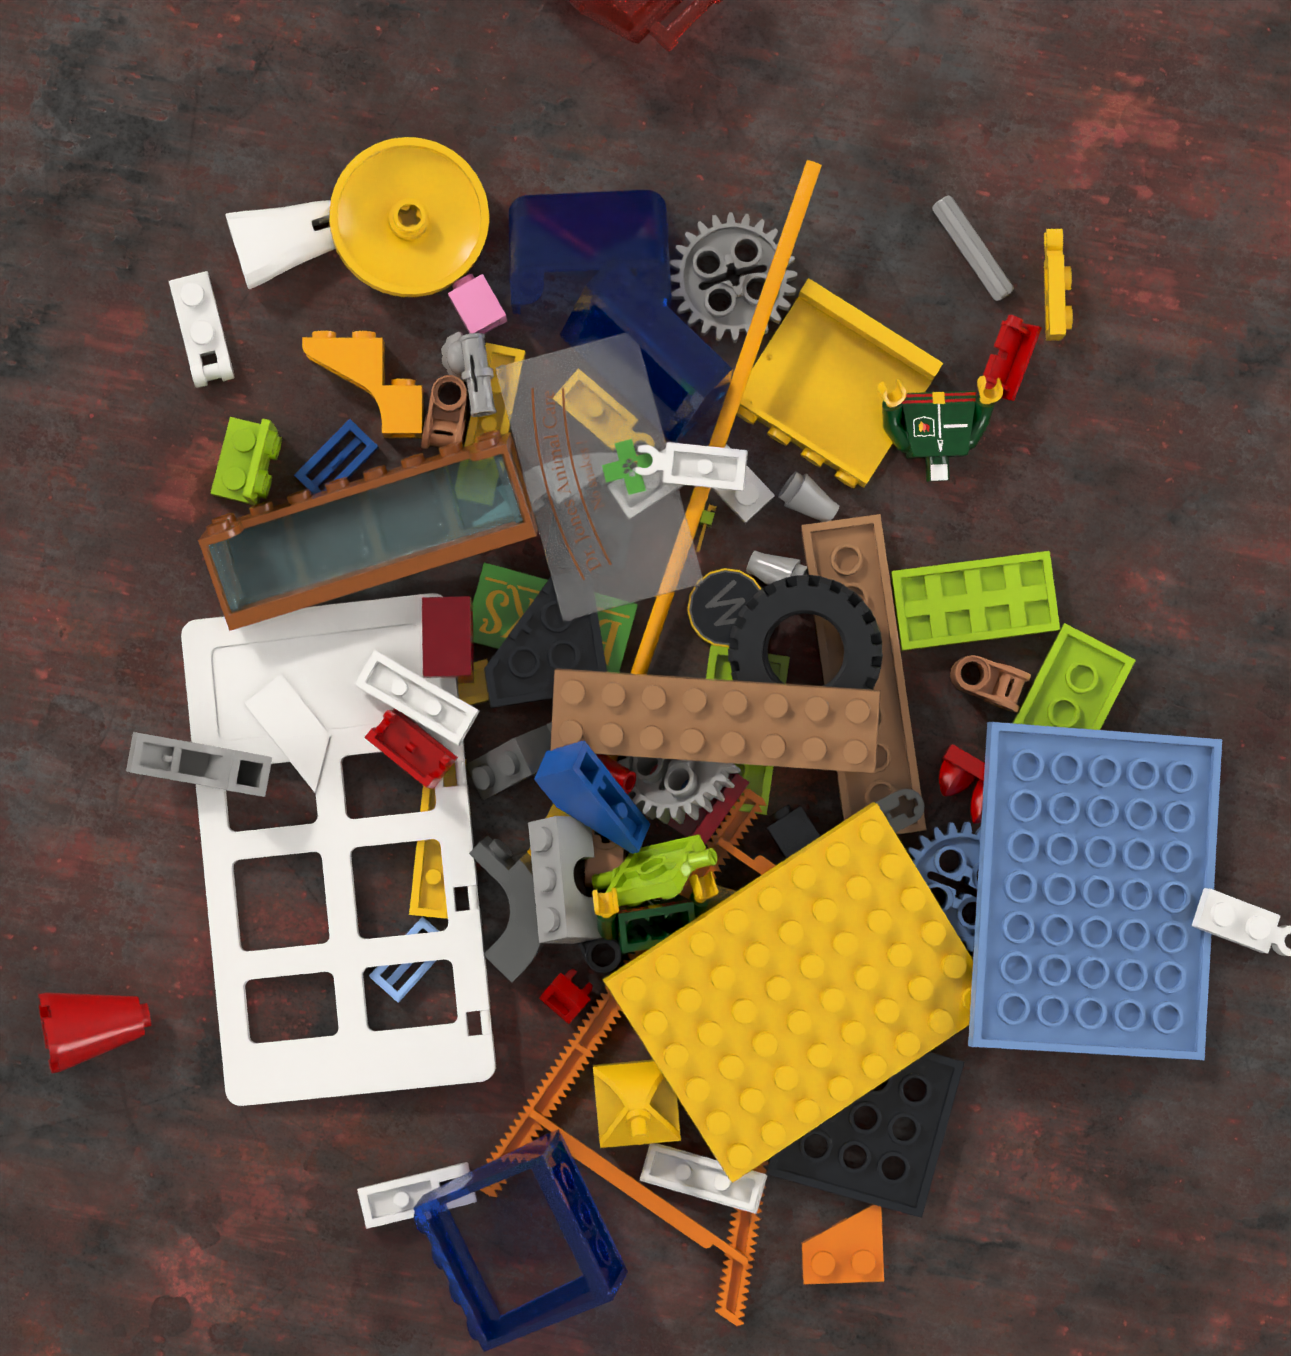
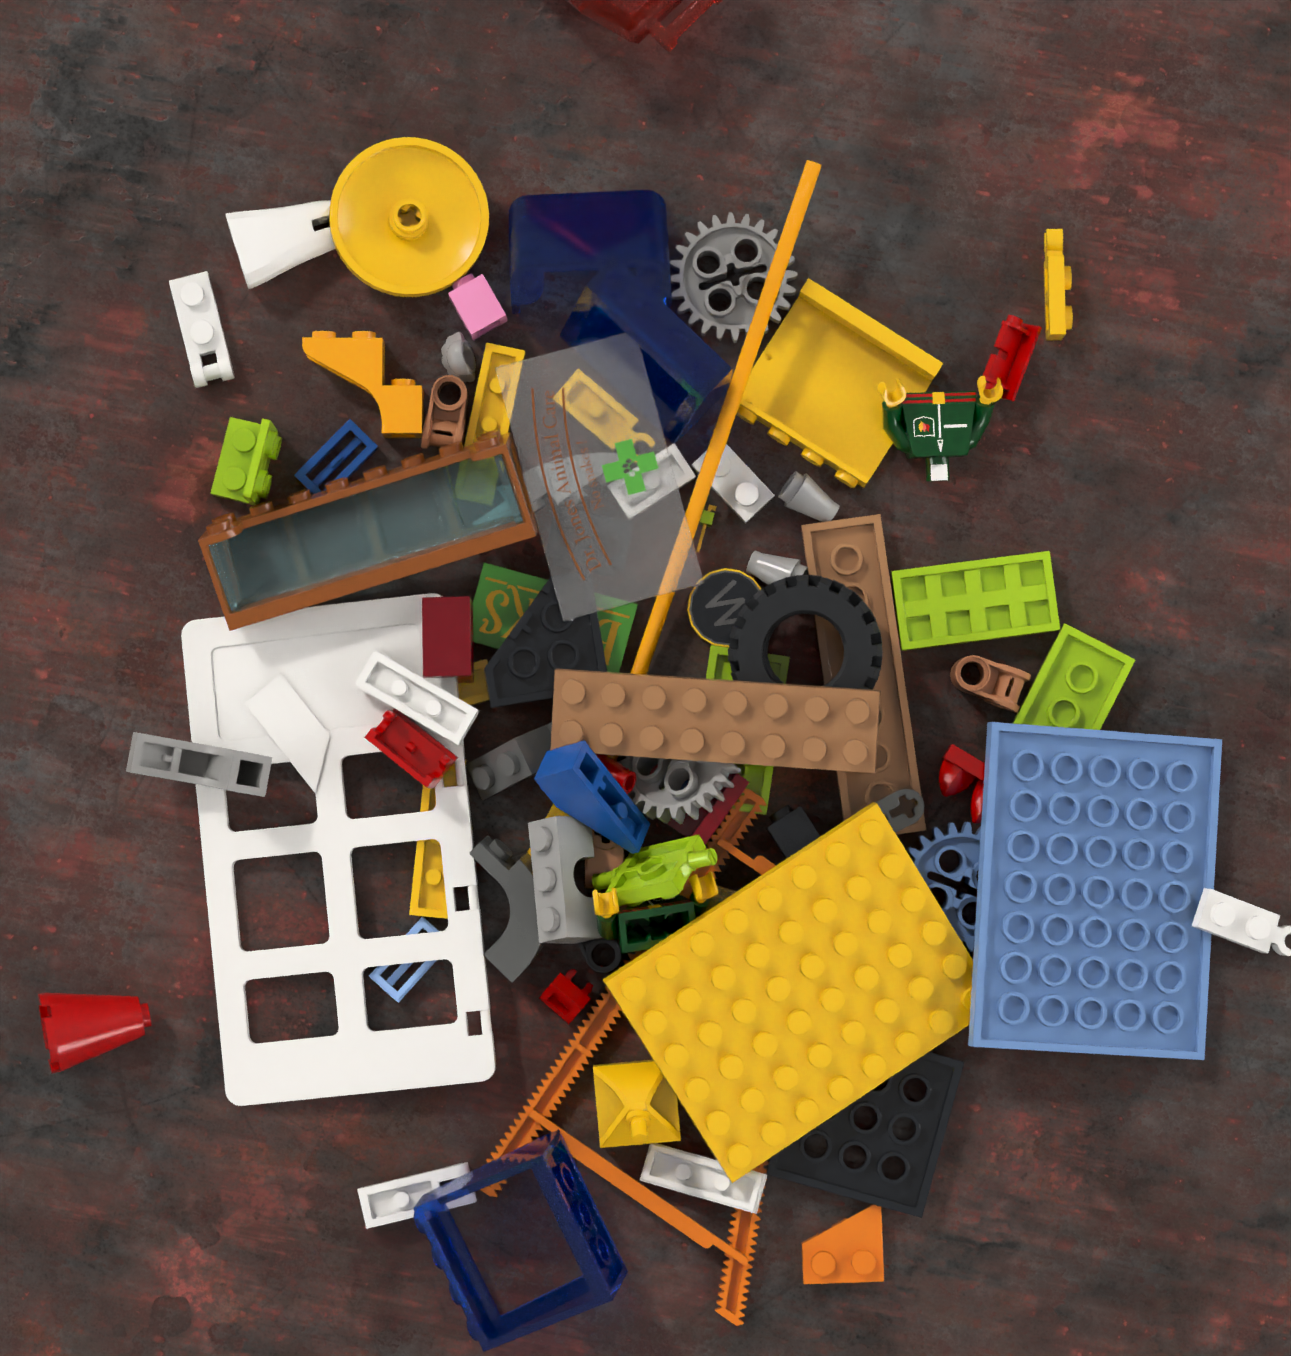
light grey pin [459,333,497,417] -> none
white plate [635,442,748,491] -> none
light grey axle [932,195,1014,301] -> none

